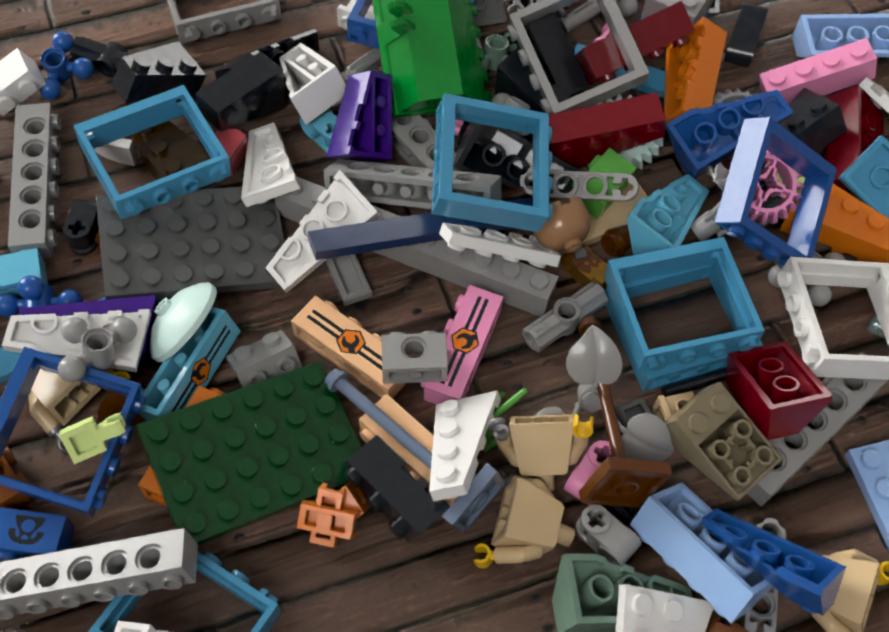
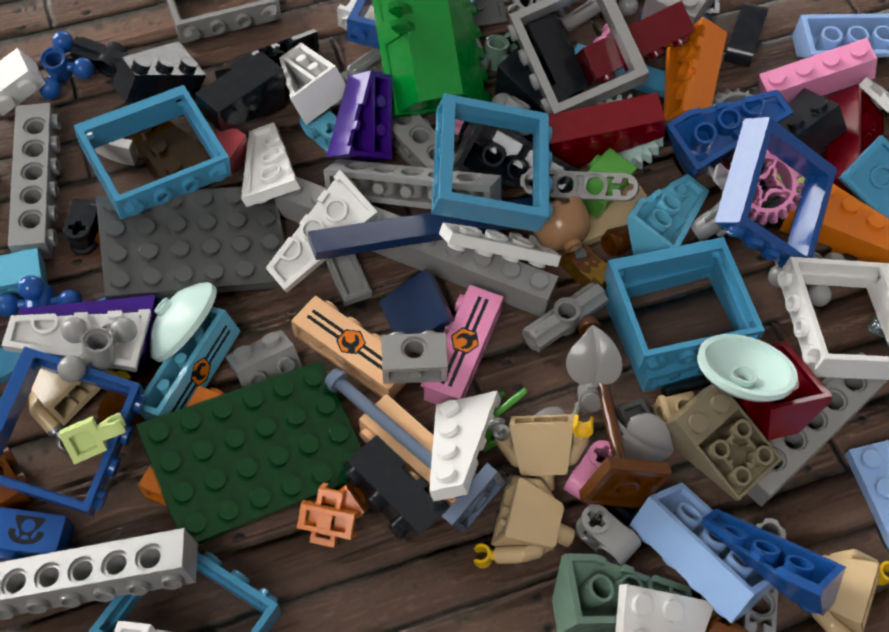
none -> dark blue tile [379,269,455,334]
none -> light aqua dish [697,334,798,402]

